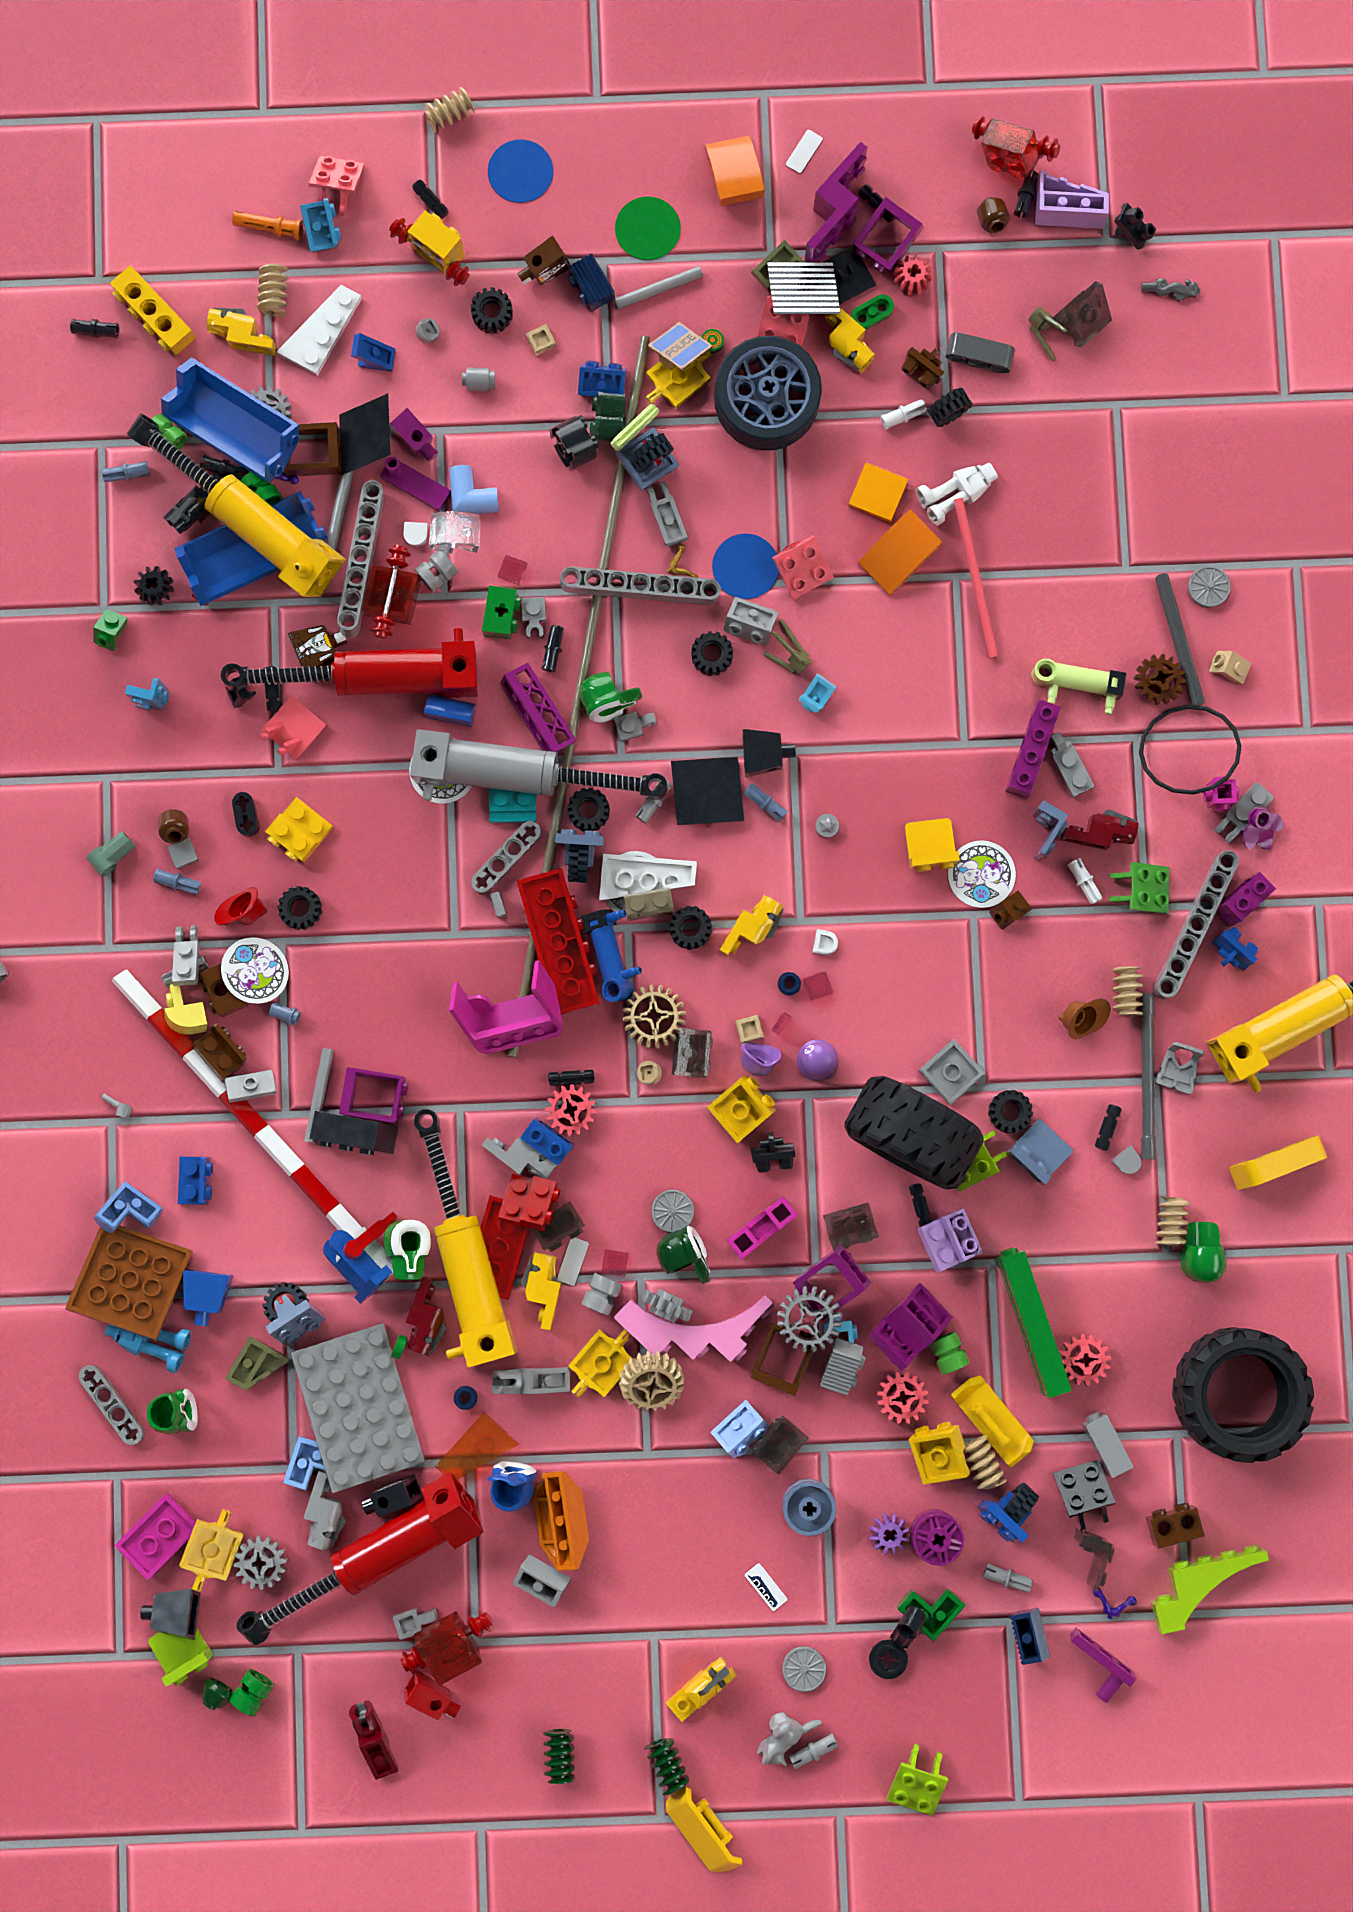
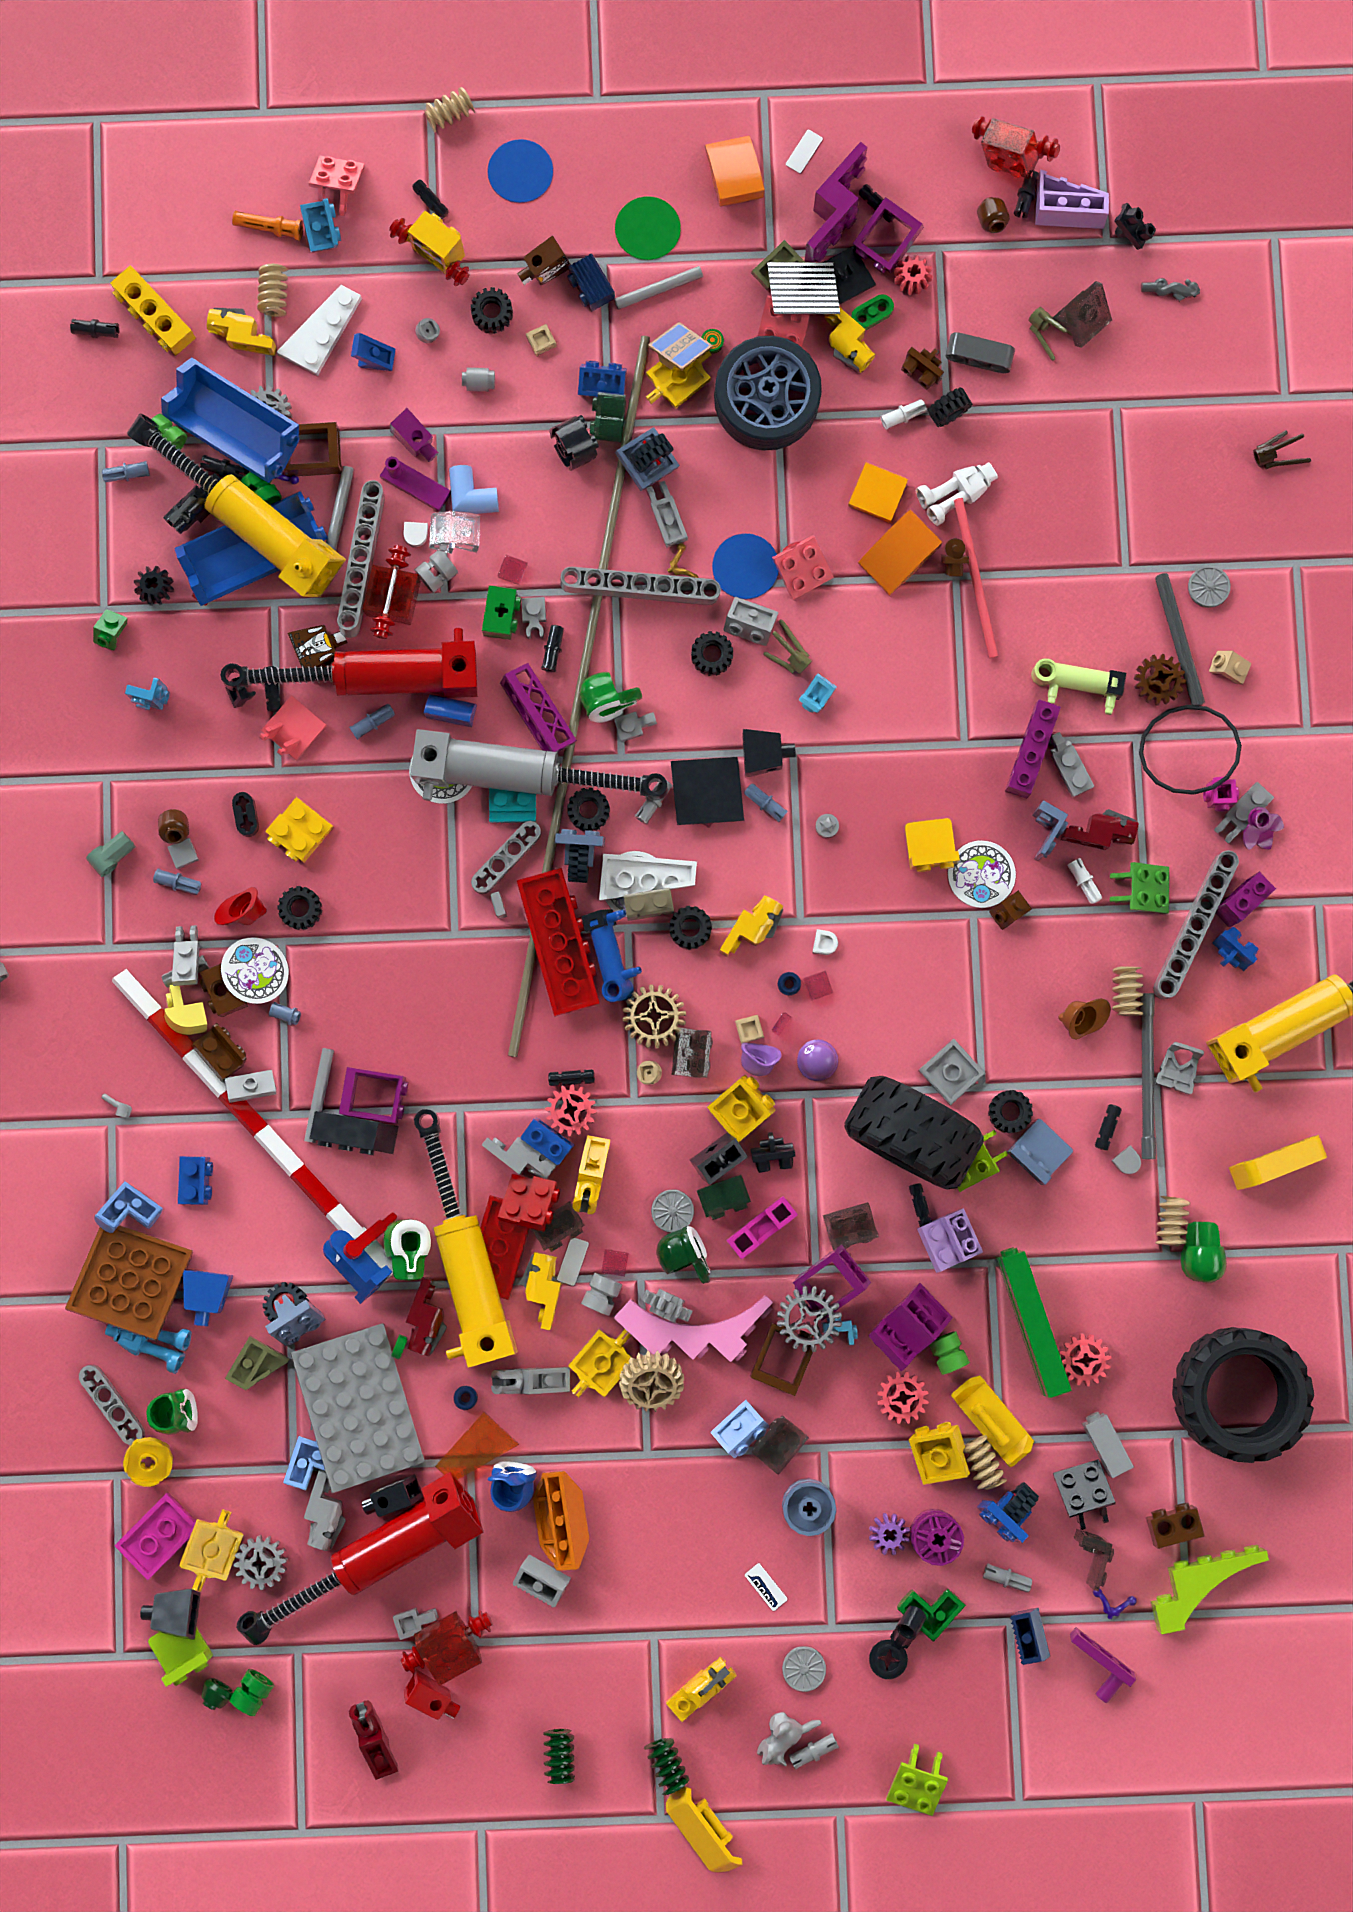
black sticker [339,393,391,476] -> none
dark pink windscreen [449,960,563,1054] -> none
yellowish green axle [611,404,659,451] -> none
light grey brick [820,1338,866,1395] -> none
none -> yellow plate [123,1437,173,1487]
none -> sand blue axle [349,704,395,740]
none -> yellow plate [572,1135,610,1214]
none -> black brick [690,1132,748,1185]
none -> clear green brick [696,1174,751,1220]
none -> reddish brown hips [941,538,969,576]
none -> dark brown plant [1253,430,1311,469]

